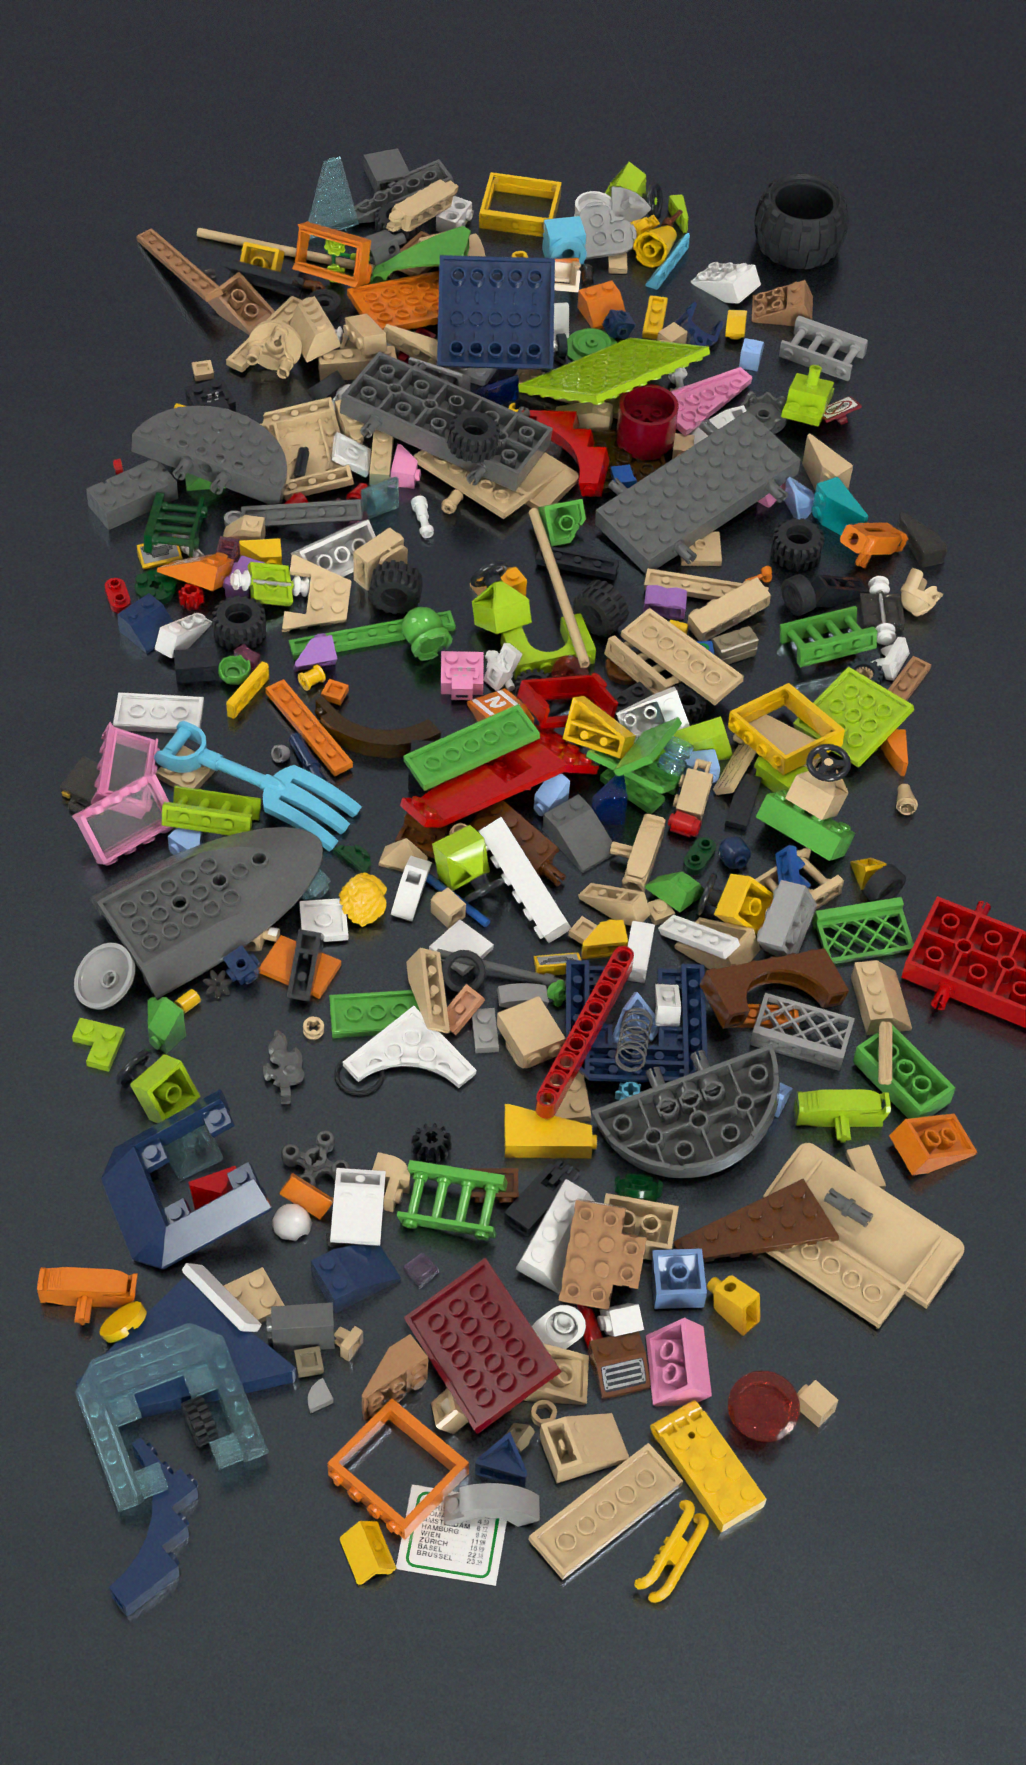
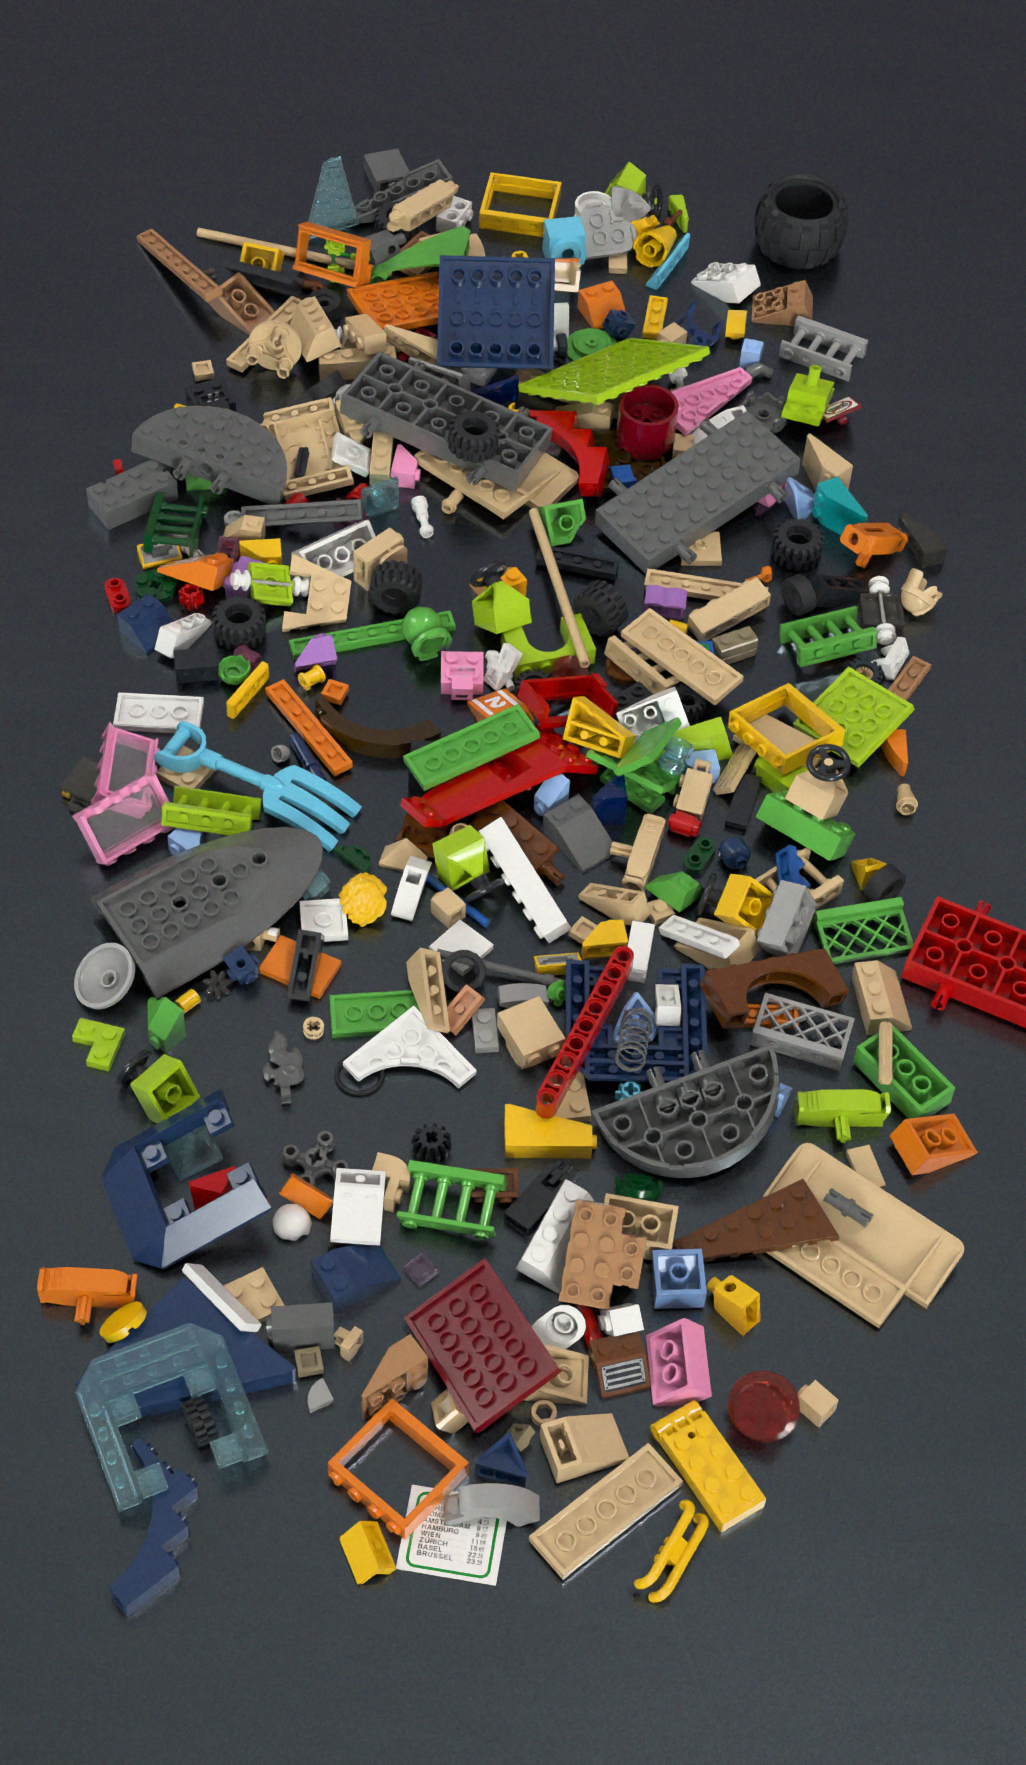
clear smoke pin [580,264,594,288] -> none
none -> dark grey arm [746,362,773,379]

